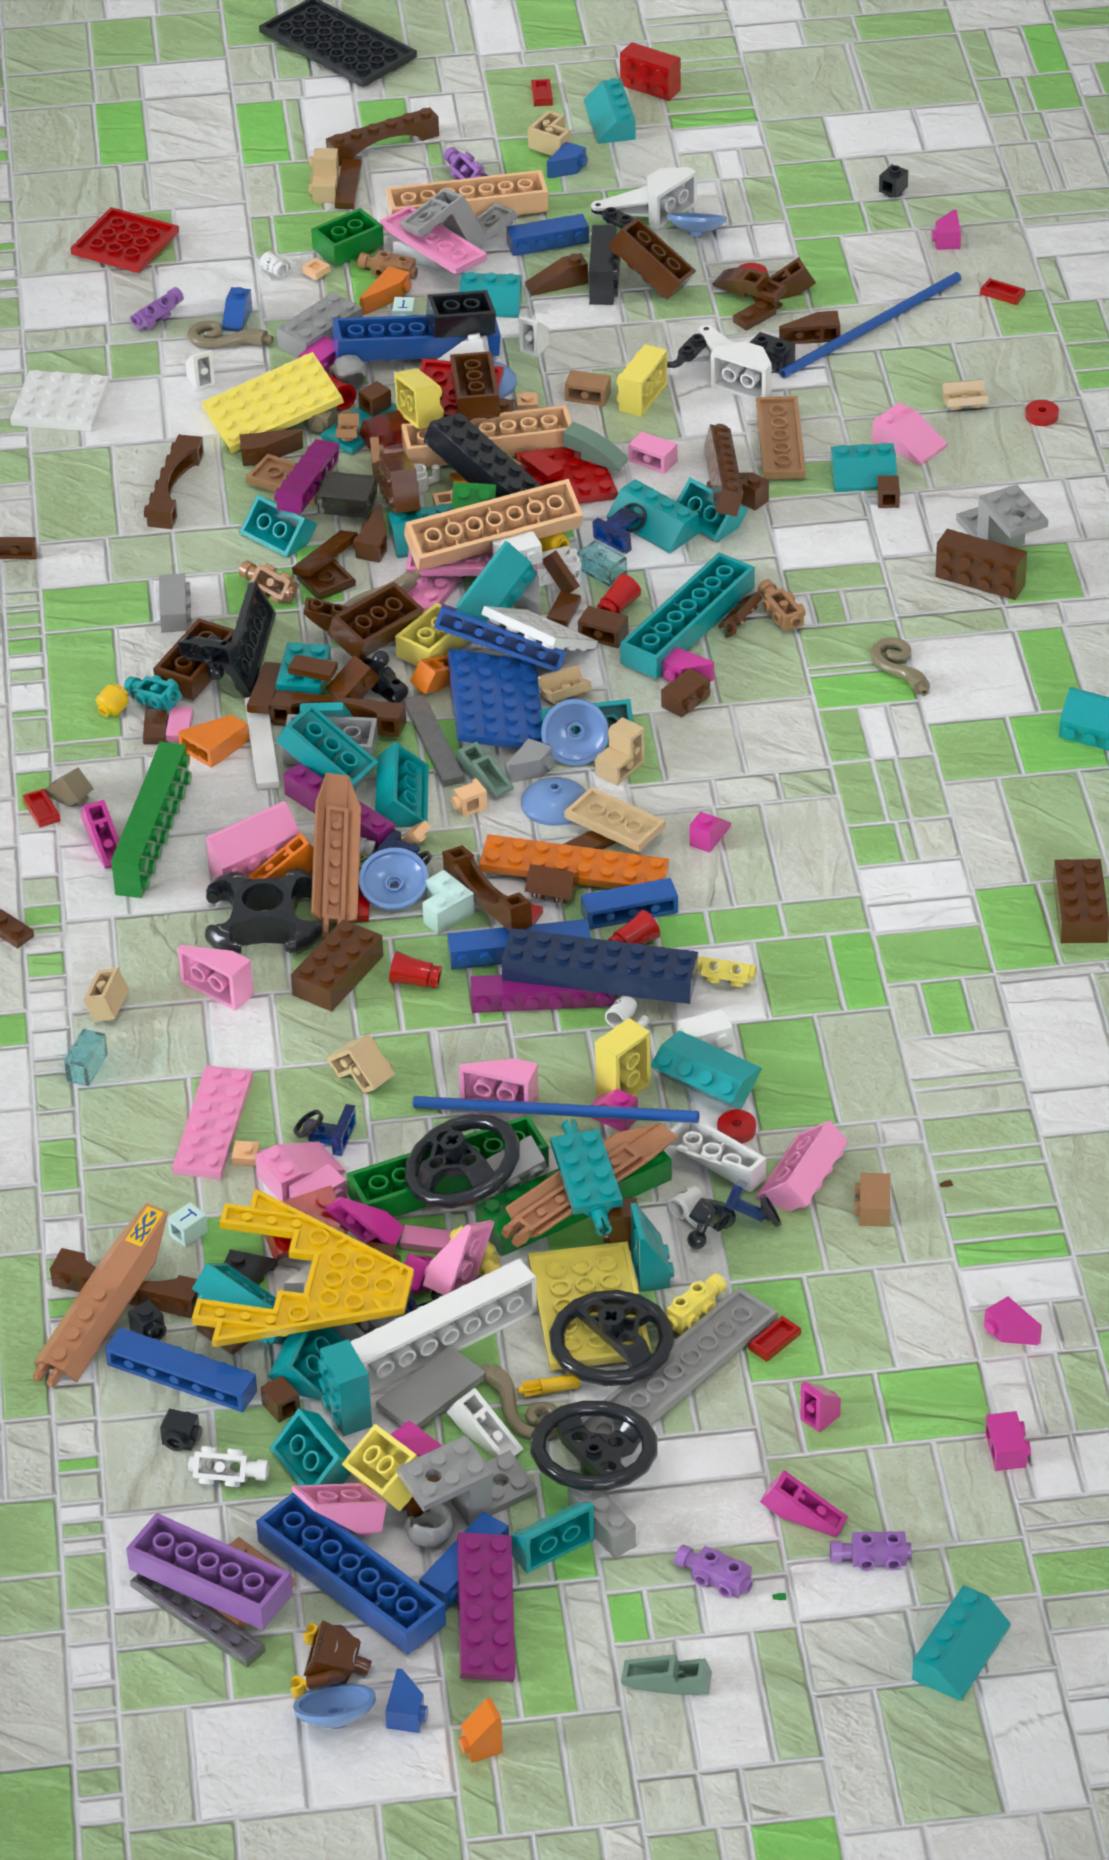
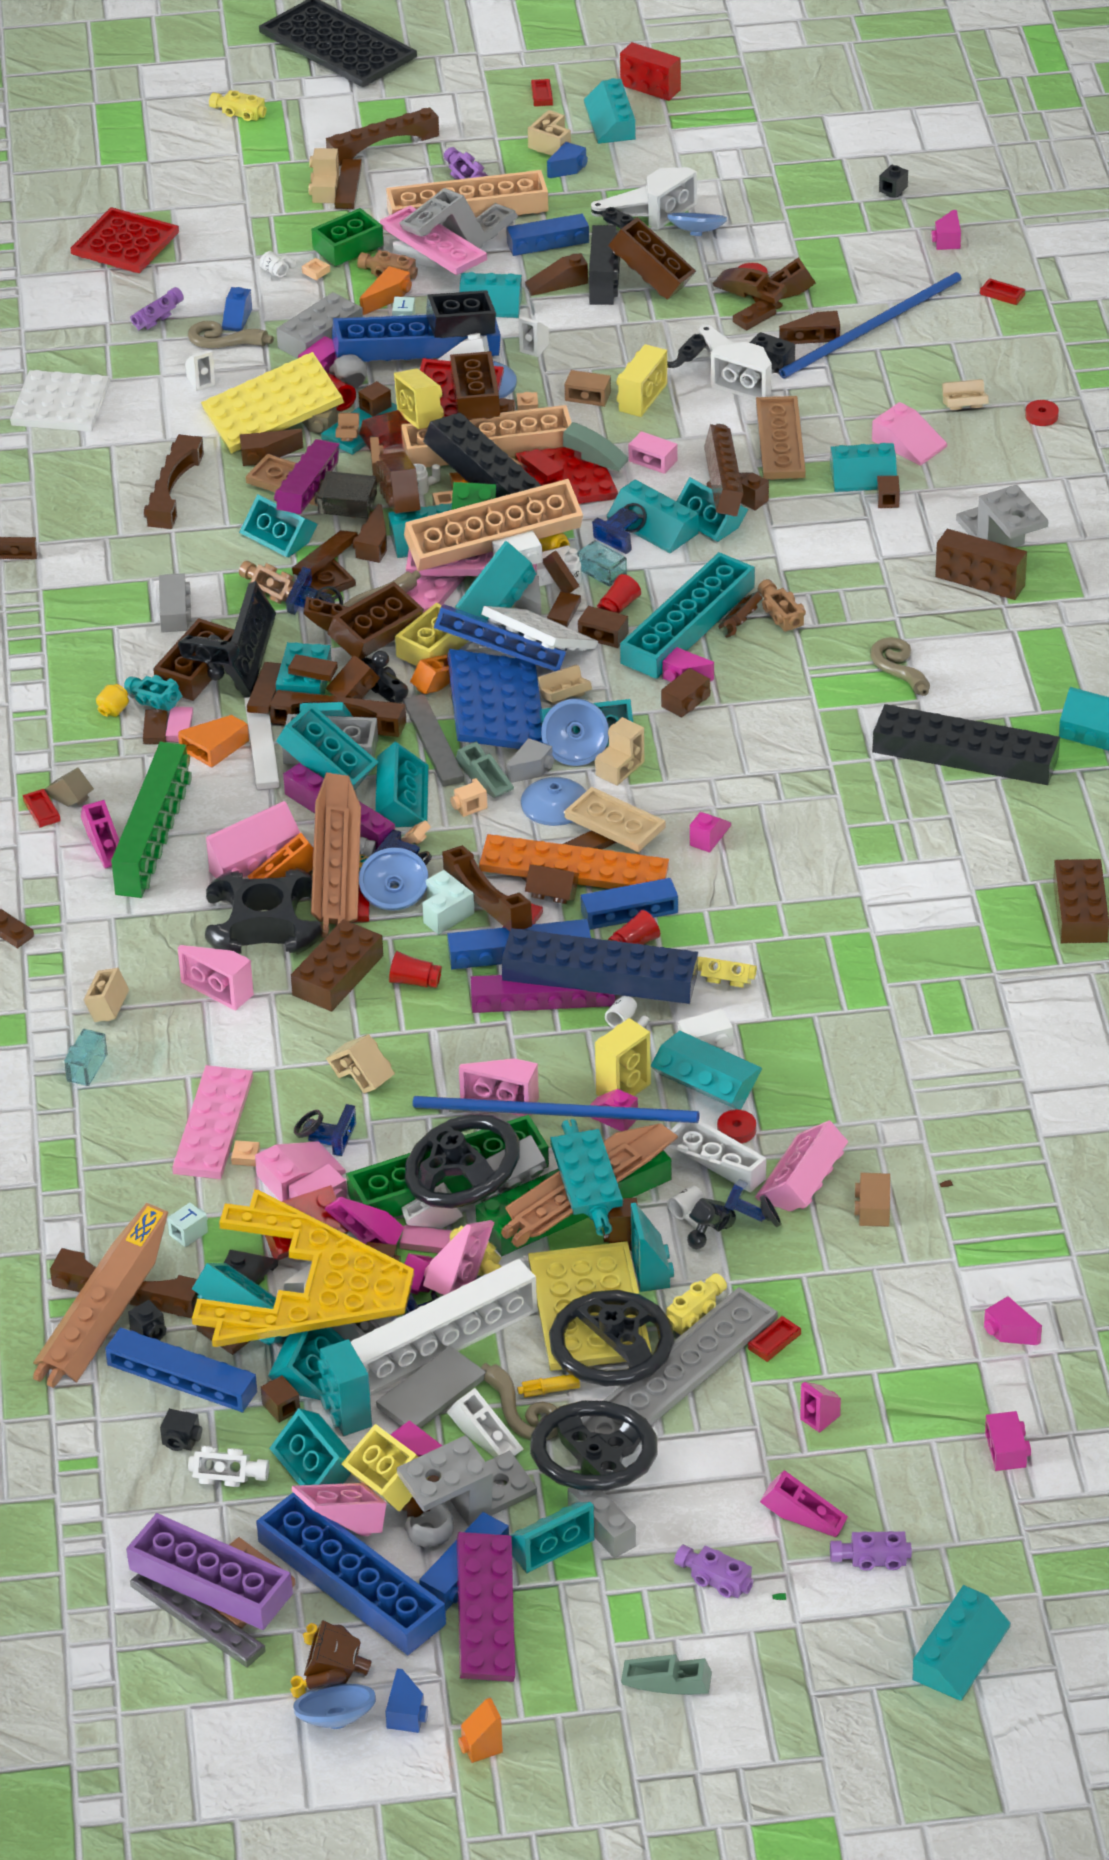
none -> light yellow brick [209,90,267,121]
none -> clear blue piece [286,567,343,615]
none -> white slope [402,1183,463,1229]
none -> black brick [872,704,1060,785]

